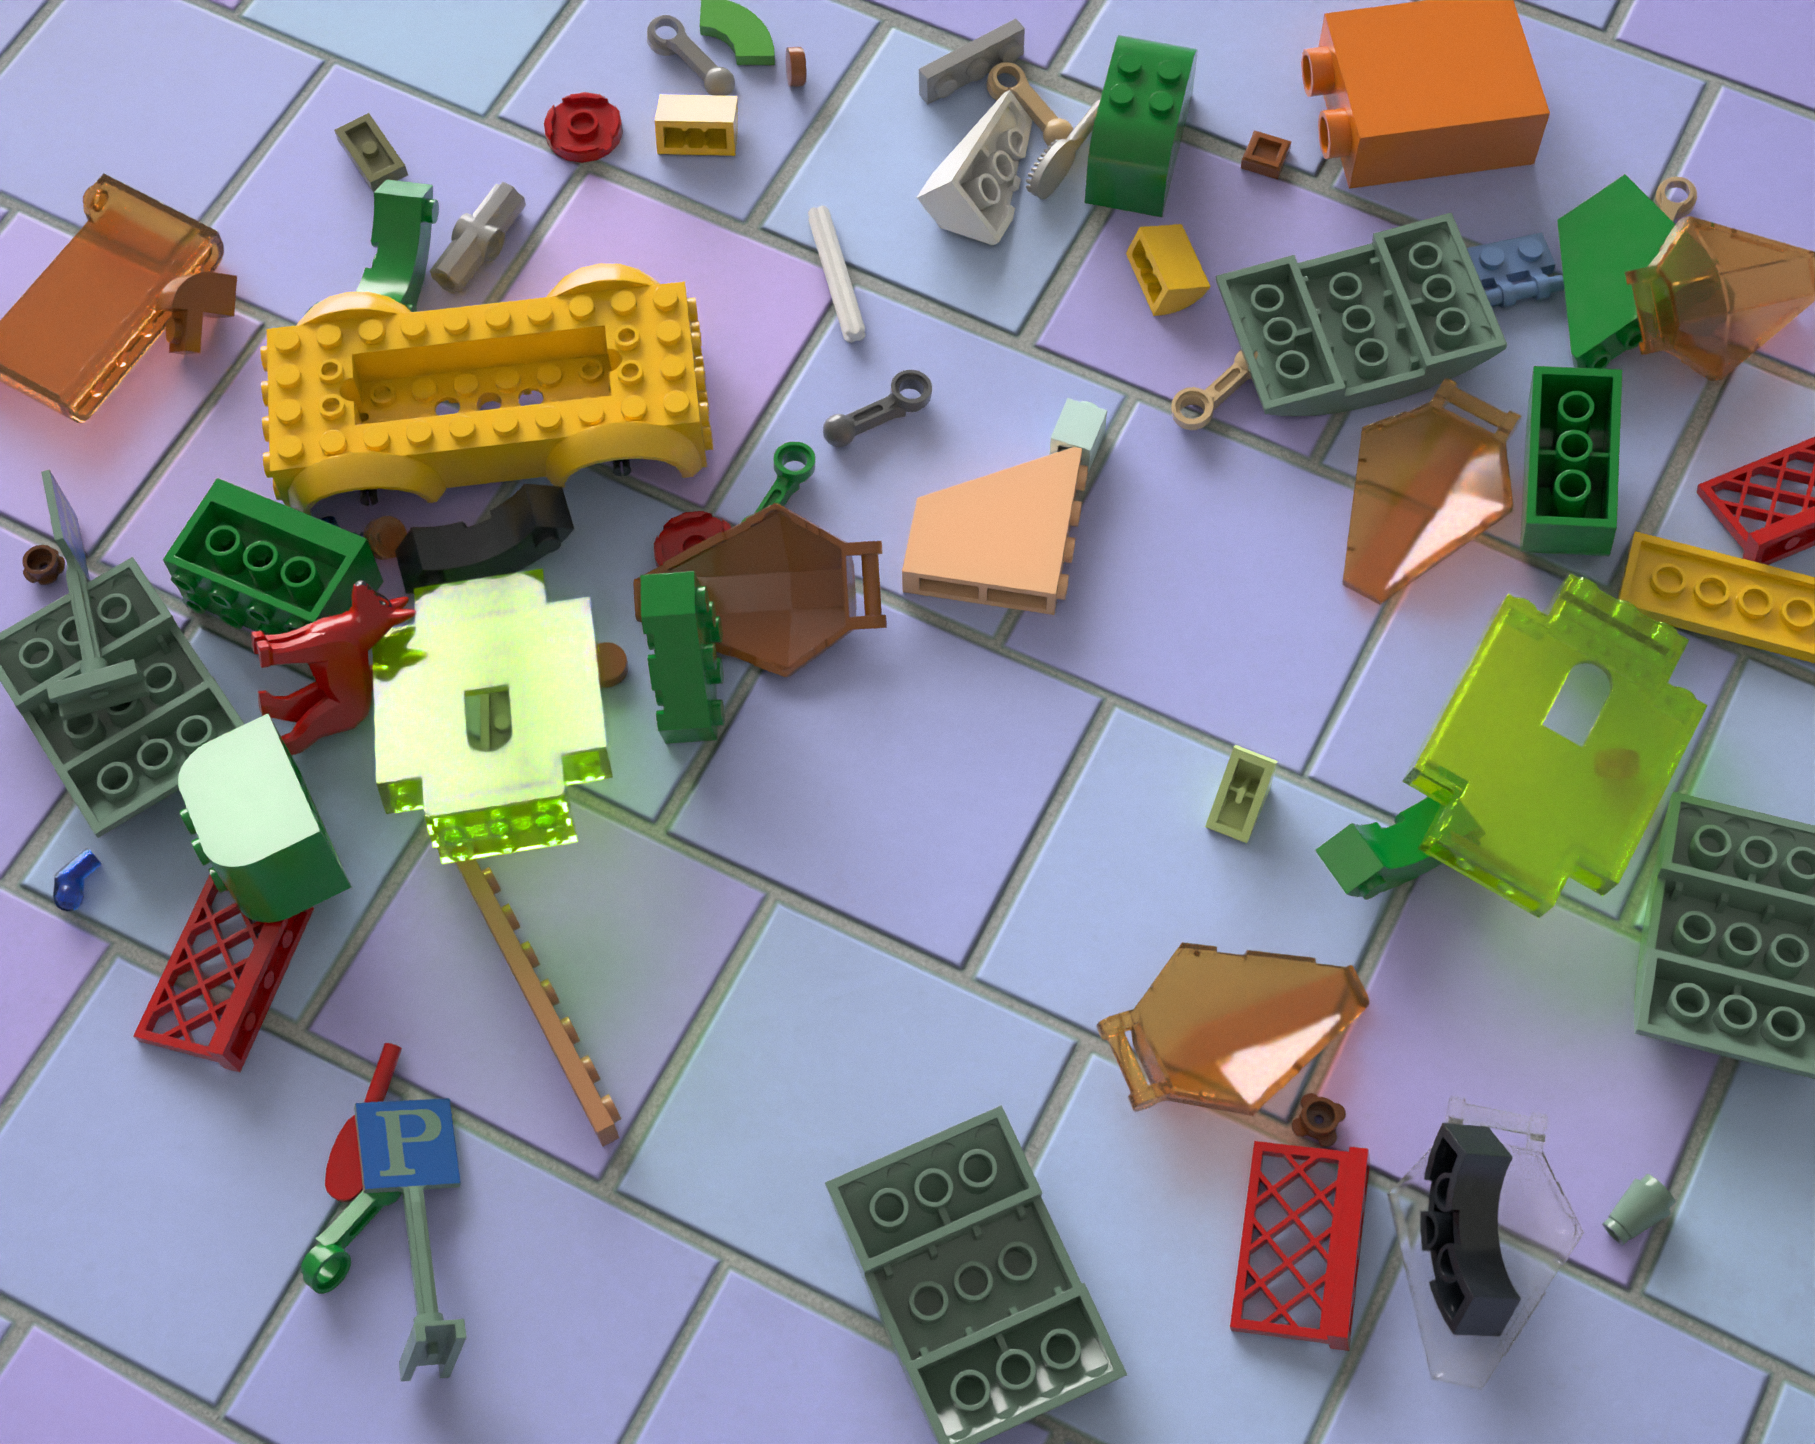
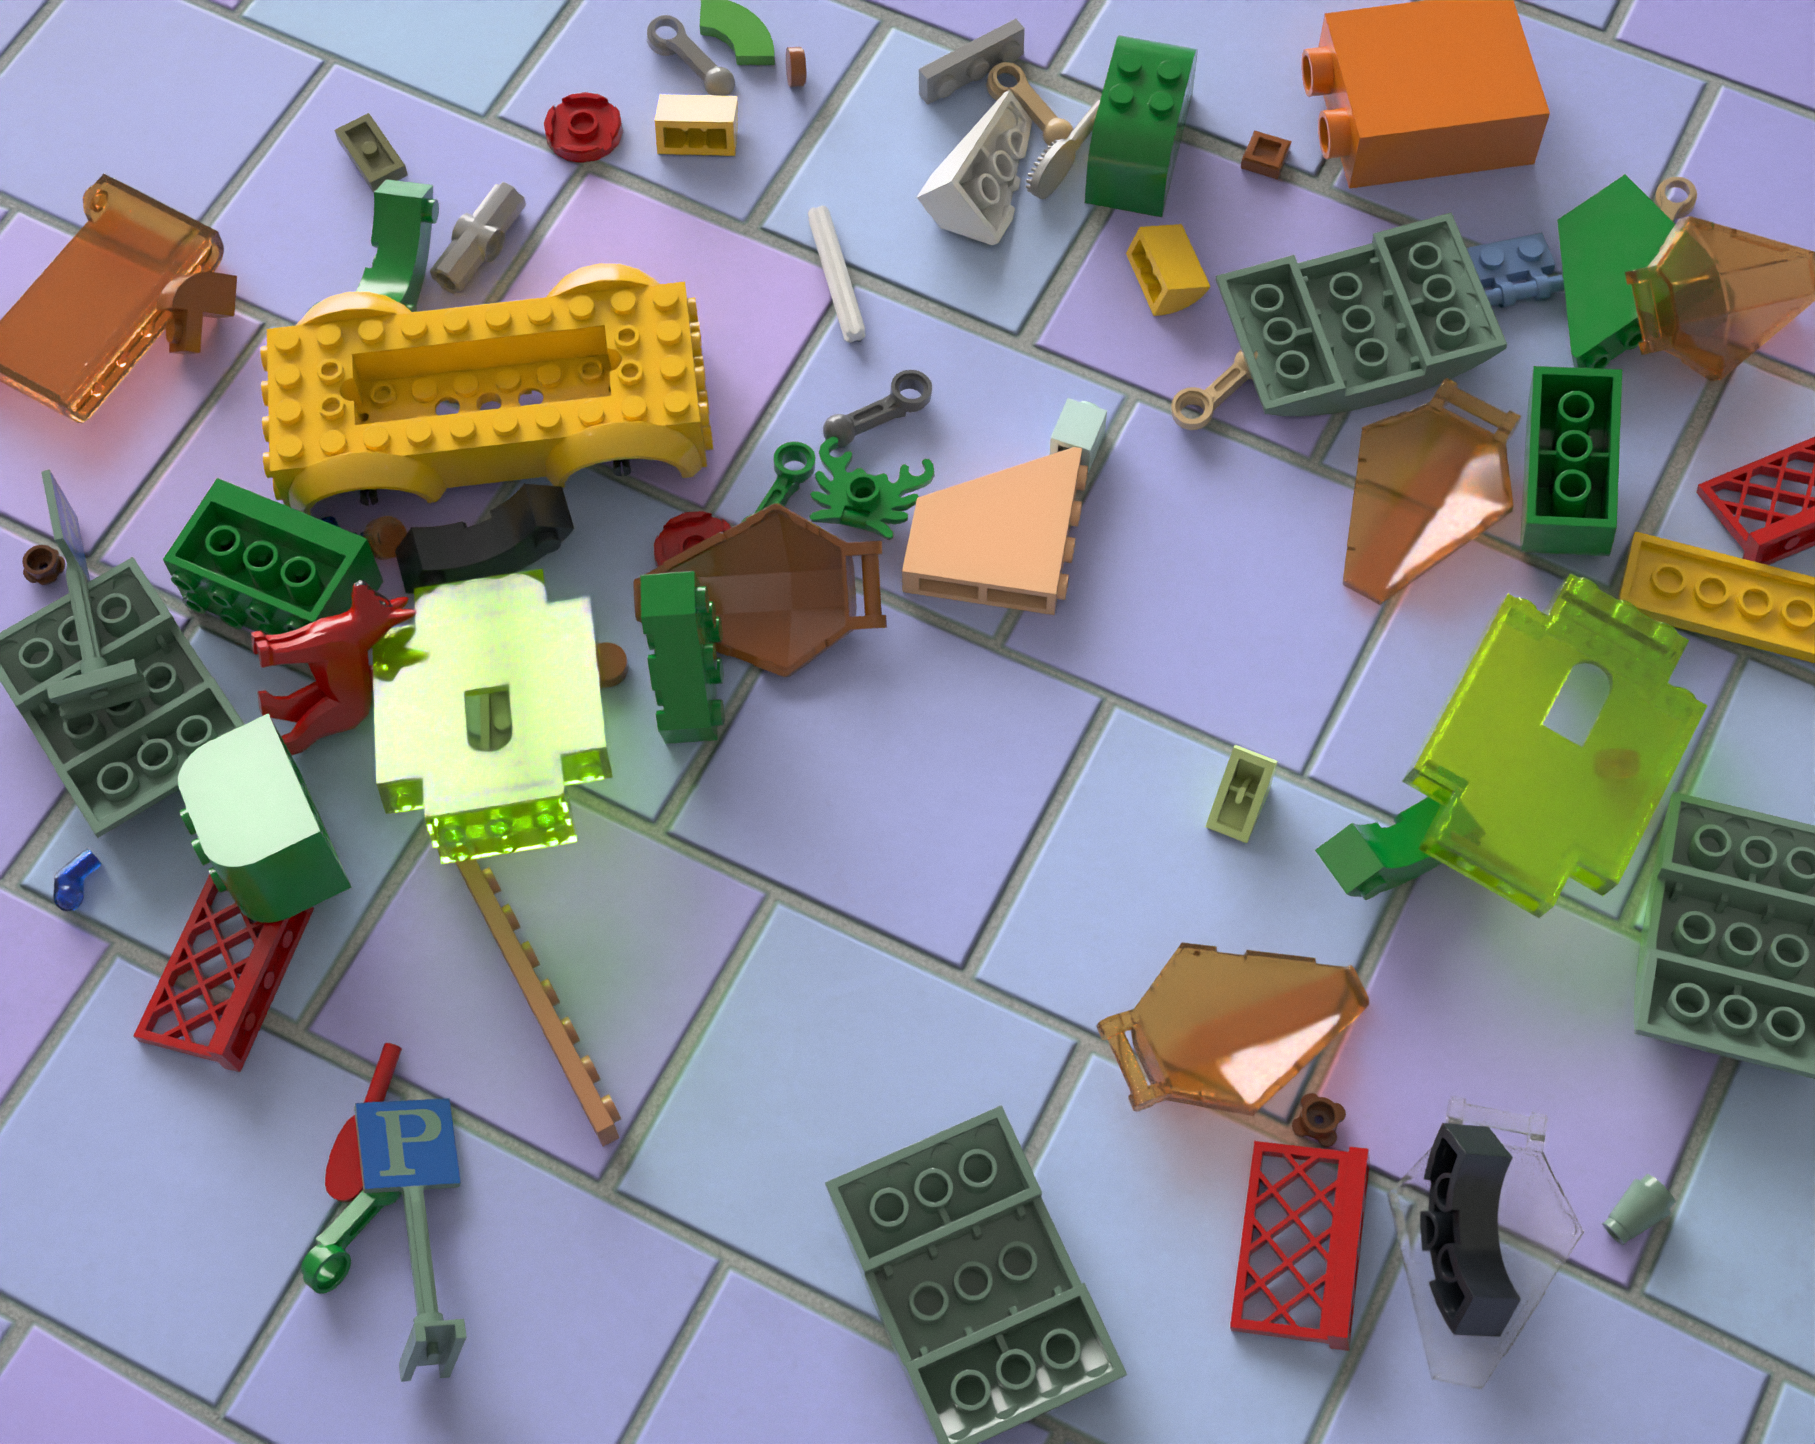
none -> green animal [809,437,935,540]

